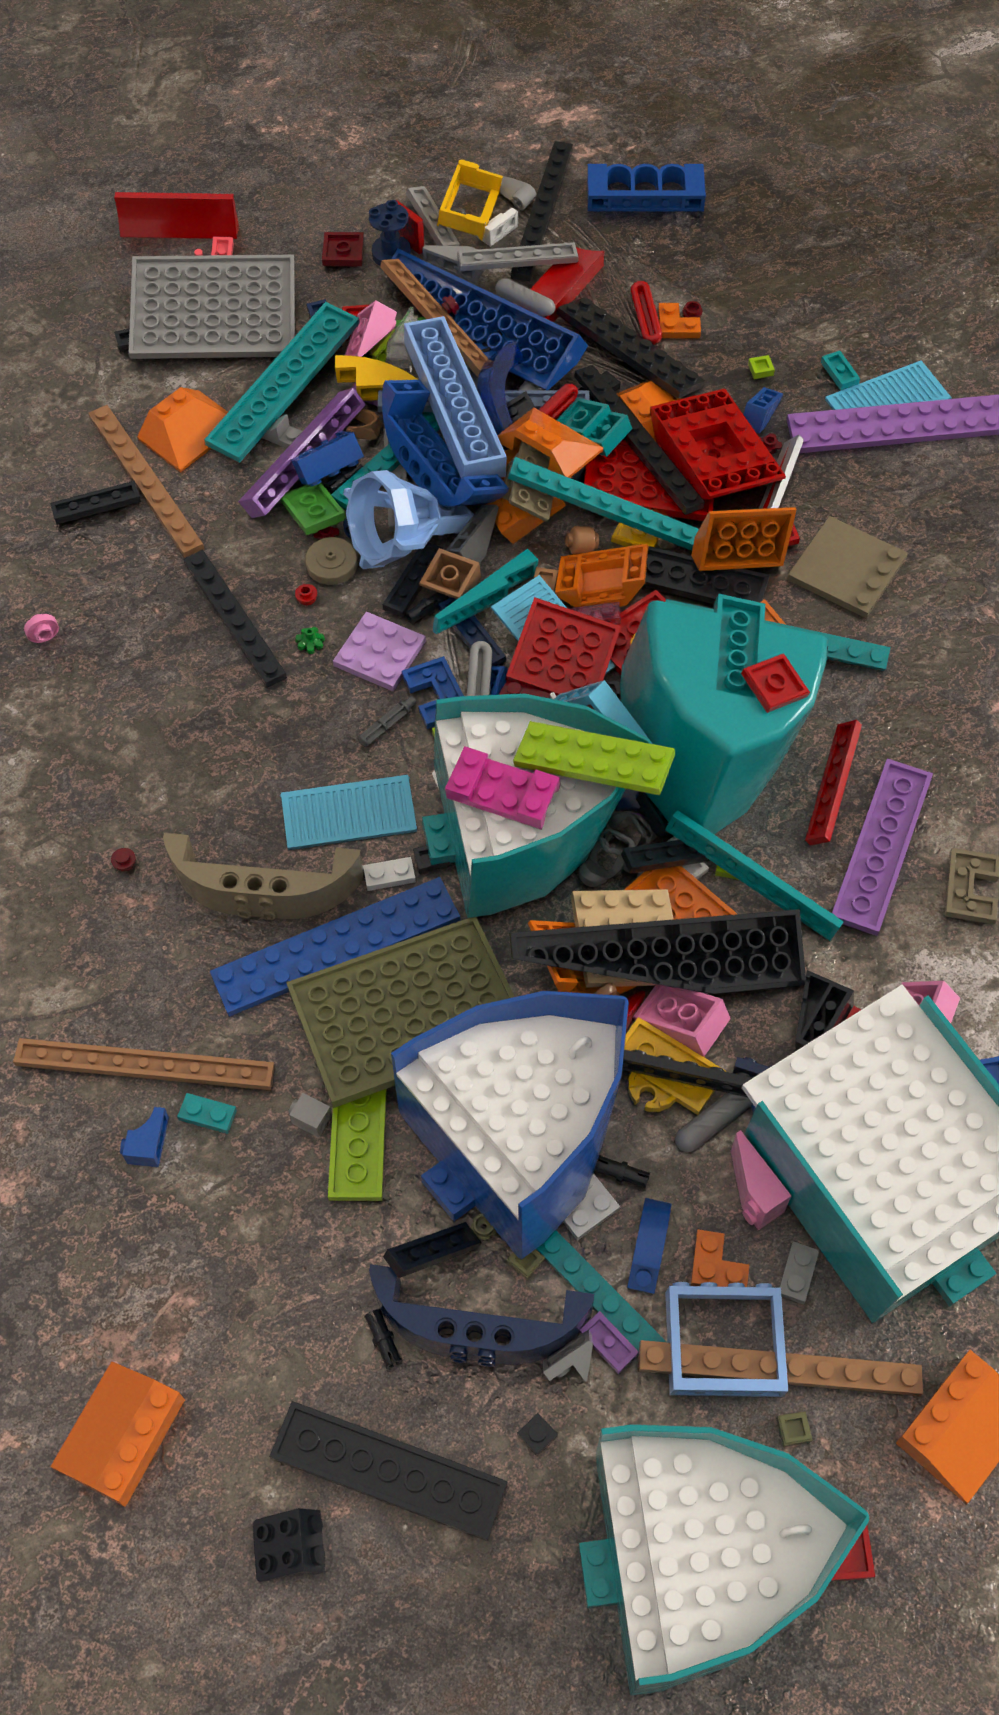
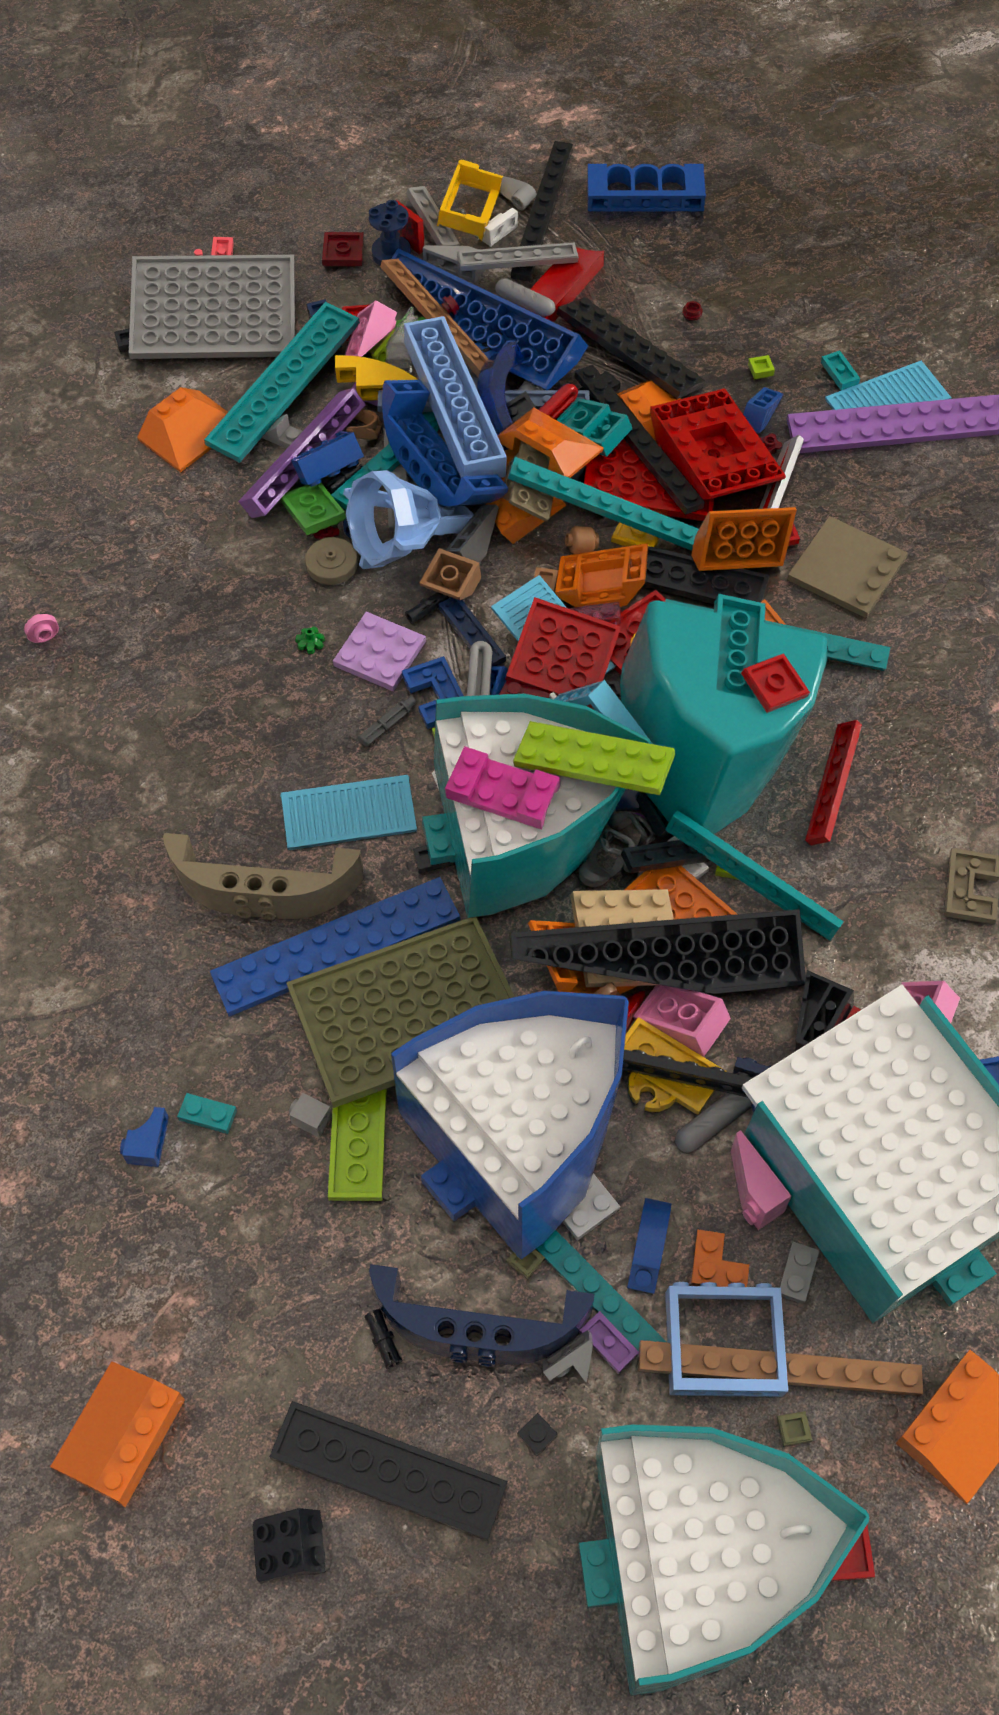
medium nougat plate [13,1038,275,1090] -> none
black plate [50,481,141,525] -> none
medium nougat plate [88,405,204,558] -> none
dark red plate [111,848,136,872] -> none
red arch [114,192,239,239] -> none
black plate [183,550,287,688] -> none
red plate [295,584,318,605] -> none
white plate [363,857,416,891] -> none
black plate [382,542,443,617] -> none
black plate [383,1222,482,1278] -> none
teal slope [433,548,539,634] -> none
olive plate [471,1214,496,1240] -> none
black pin [594,1155,651,1189] -> none
red piece [630,281,662,345] -> none
orange plate [658,303,701,338] -> none
medium lavender plate [832,758,933,936] -> none

